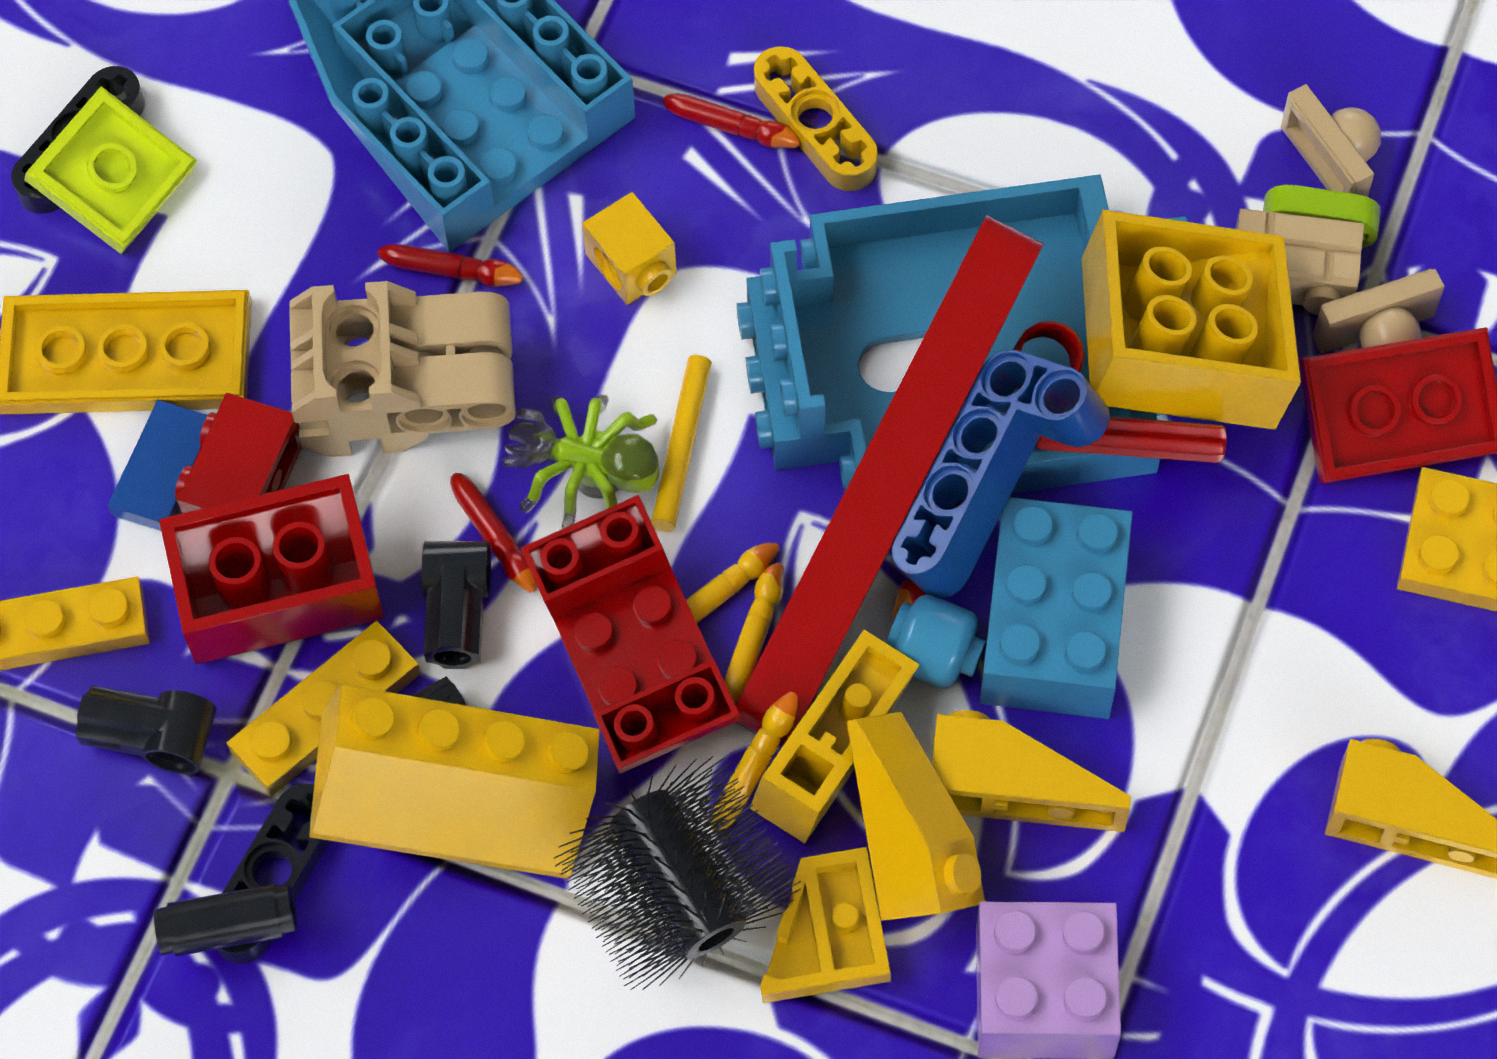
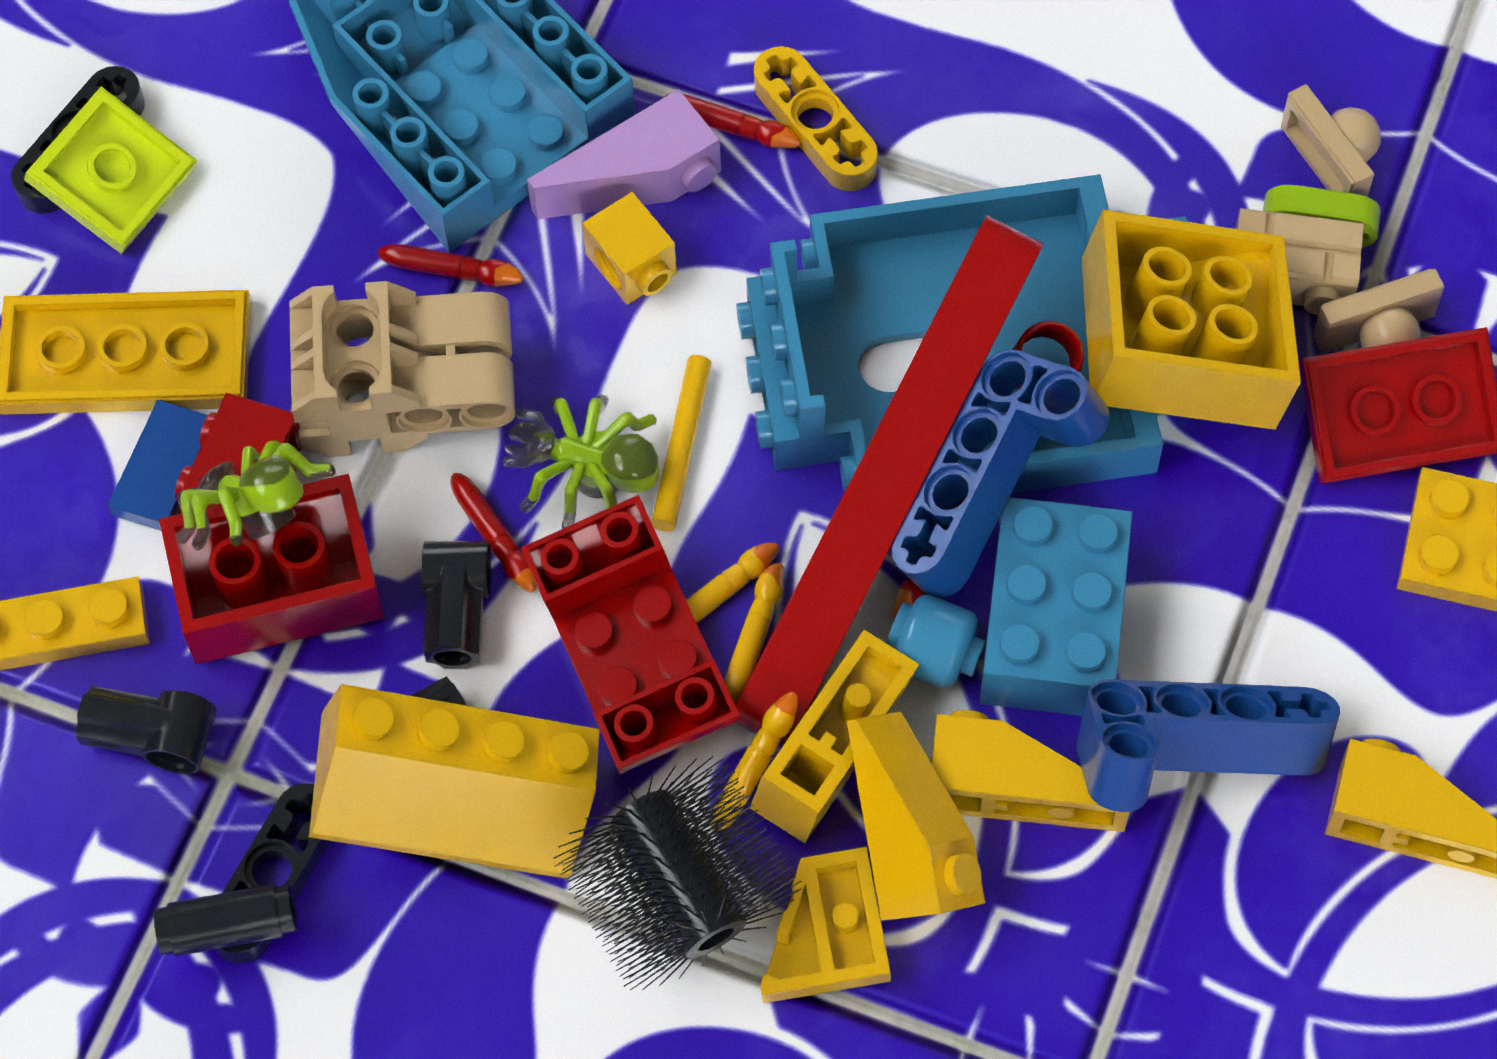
yellow plate [226,620,421,797] -> none
lavender brick [976,902,1121,1059] -> none
red axle [1036,417,1227,463] -> none
none -> animal [176,440,336,551]
none -> lavender slope [527,89,721,219]
none -> blue beam [1076,679,1340,812]

